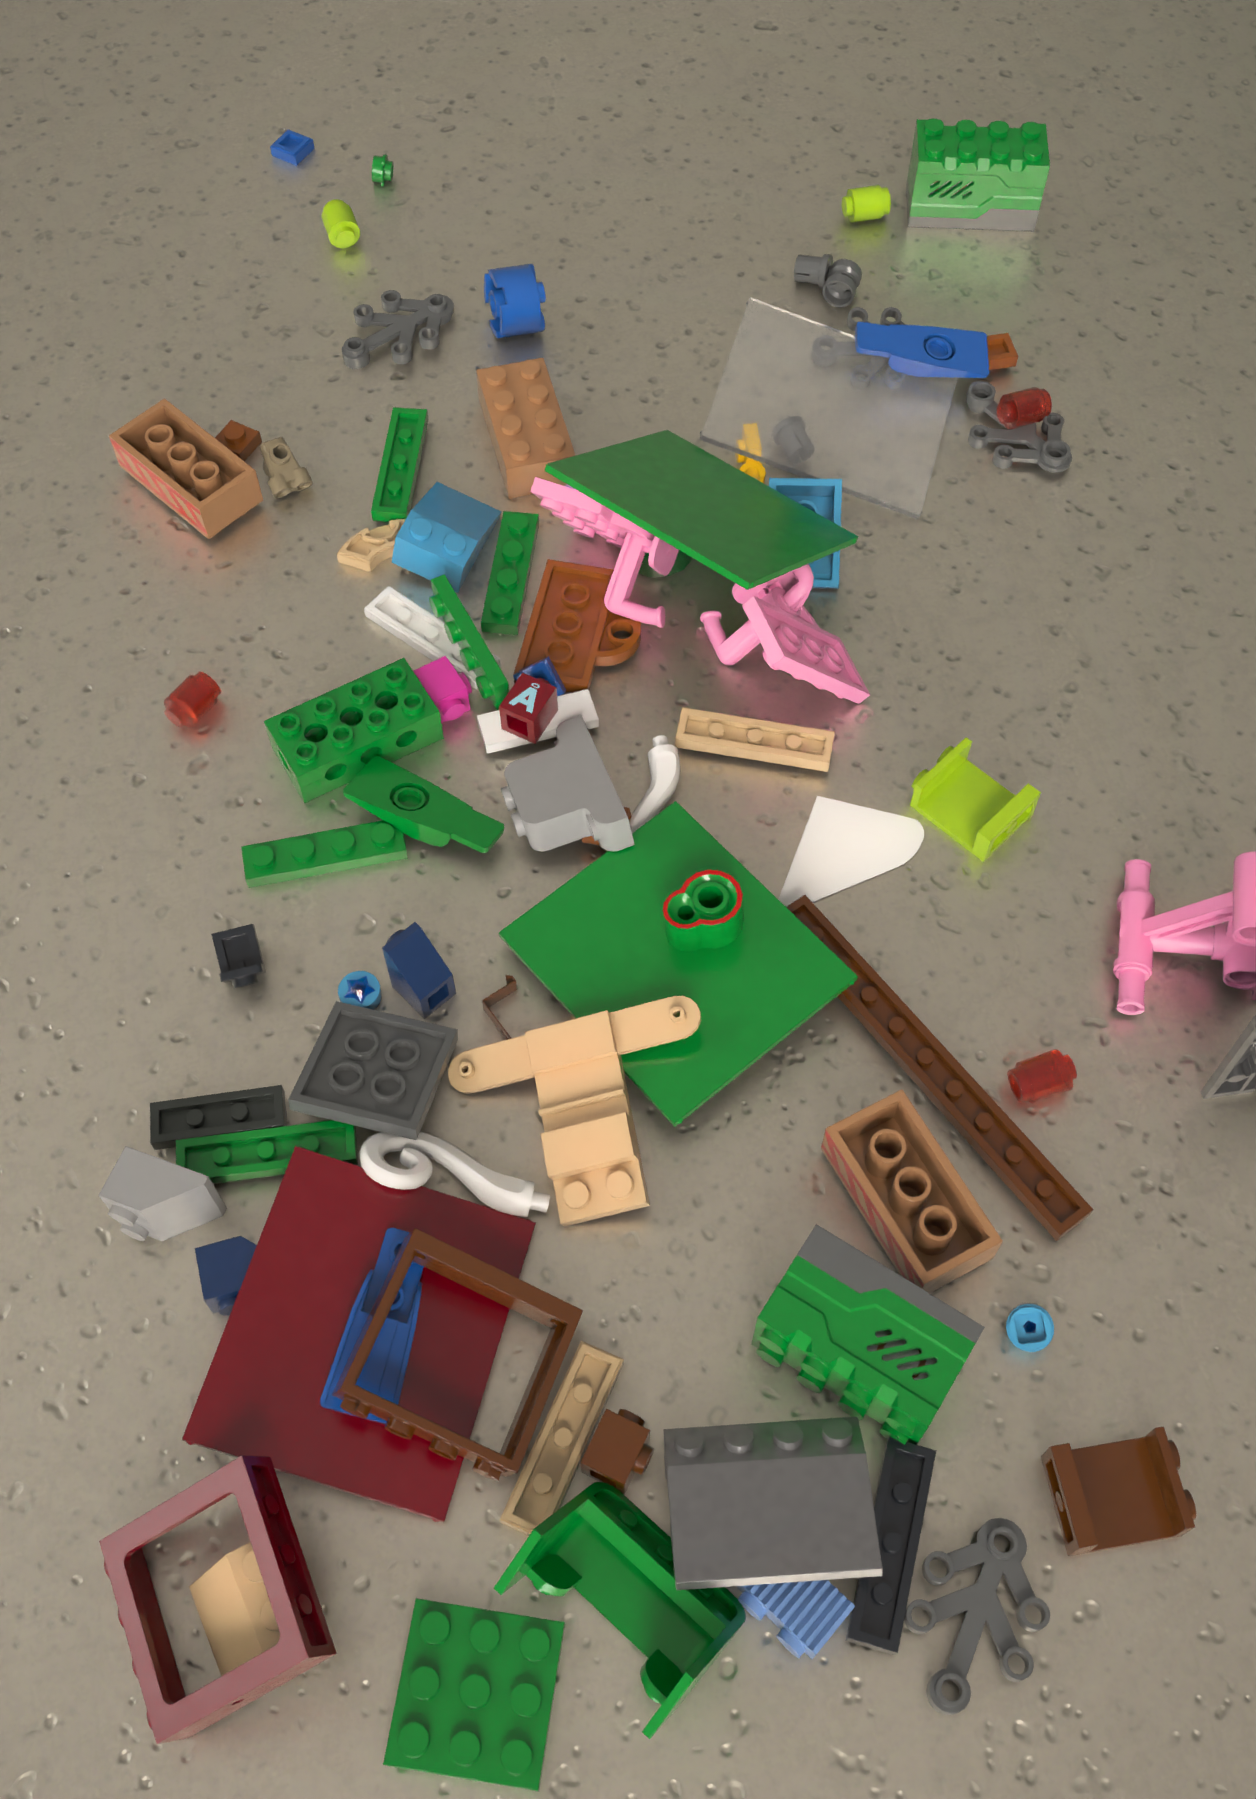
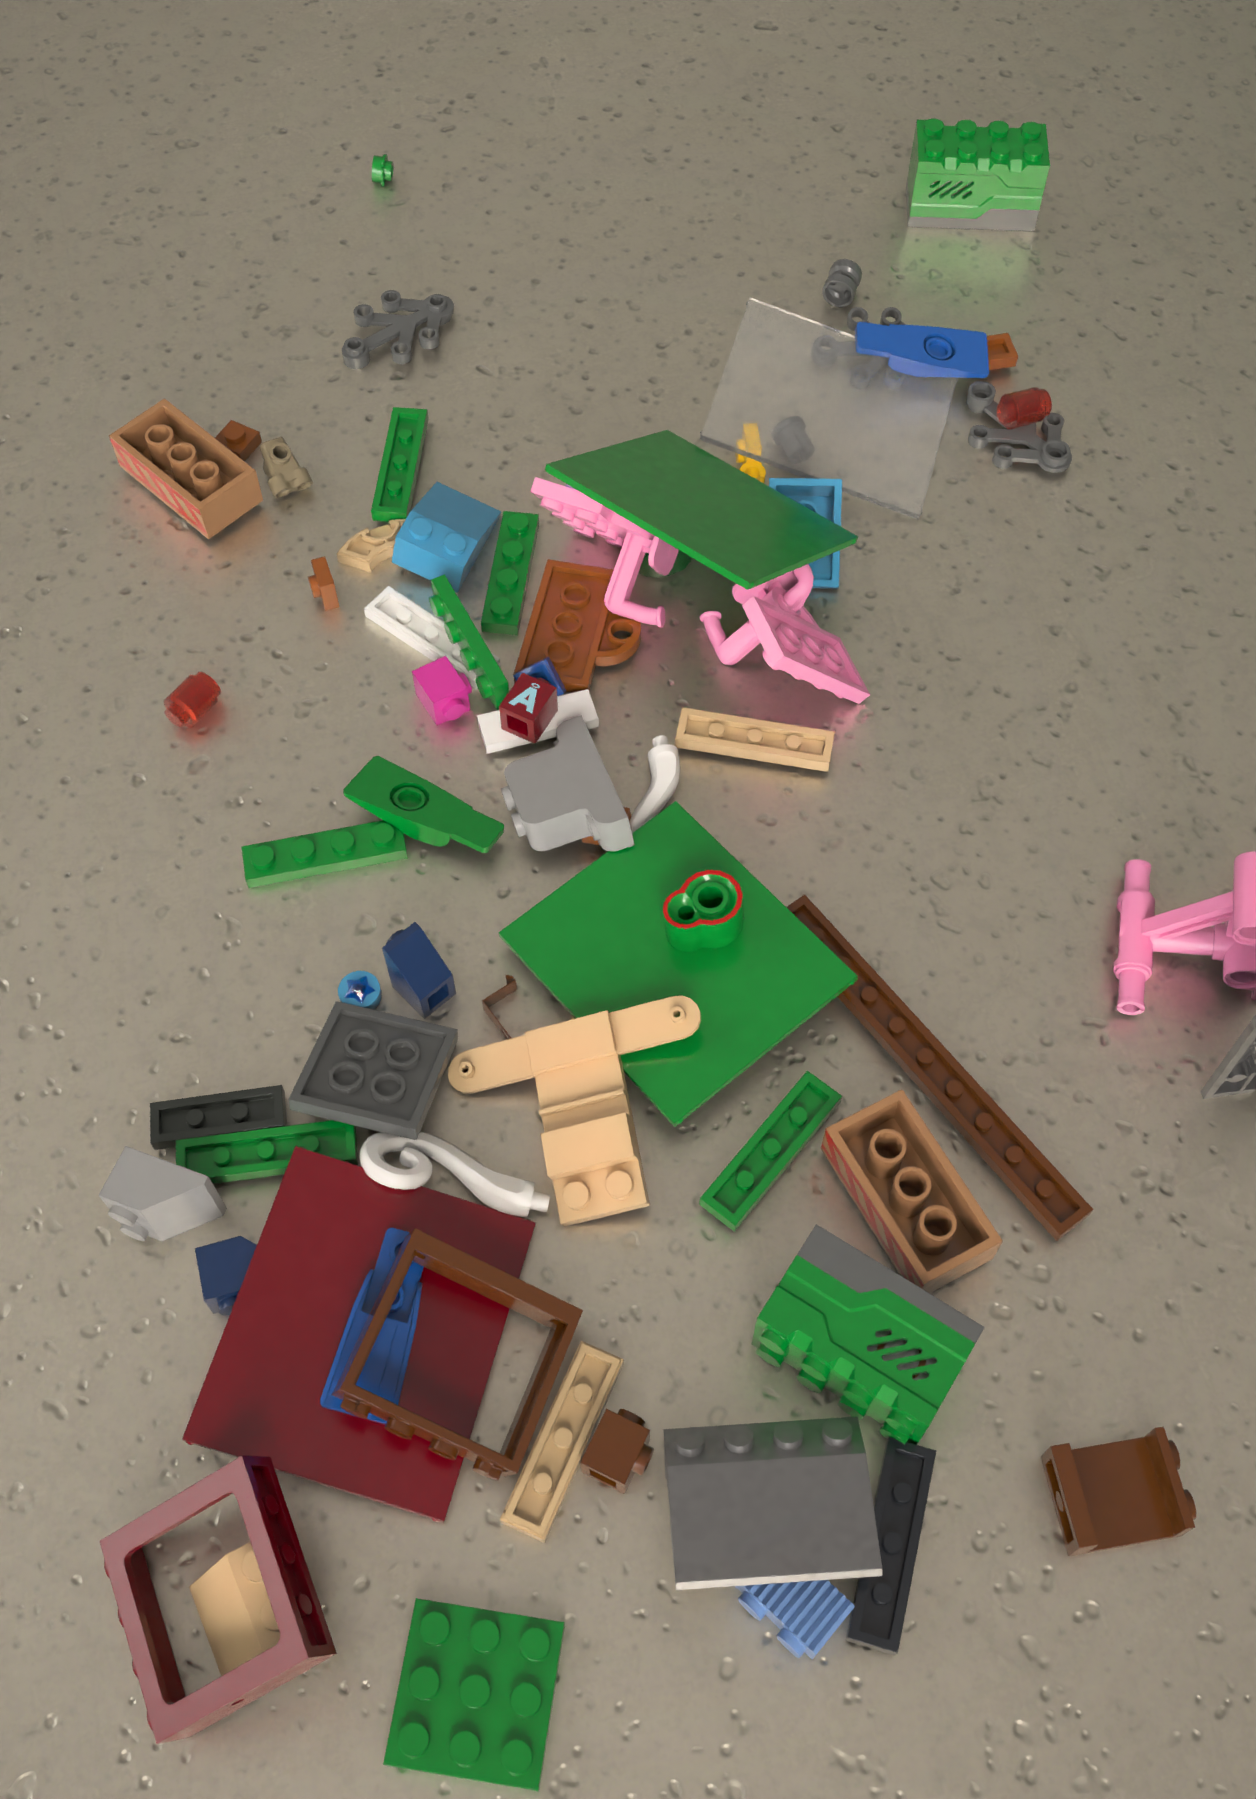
black bracket [211,924,266,989] -> none
green brick [264,658,444,803] -> none
blue tile [270,130,315,166] -> none
lime brick [322,199,360,248] -> none
medium nougat brick [476,357,576,499] -> none
blue brick [484,264,546,338] -> none
green windscreen [494,1482,746,1739] -> none
white sticker [778,796,924,907] -> none
dark grey bush [794,254,833,288] -> none
lime brick [842,185,891,223] -> none
dark grey plant [904,1518,1050,1715] -> none
lime panel [910,737,1041,862] -> none
dark azure tile [1006,1303,1054,1352] -> none
clear red brick [1007,1049,1077,1104] -> none
none -> dark orange plate [308,556,339,611]
none -> green plate [699,1070,842,1232]

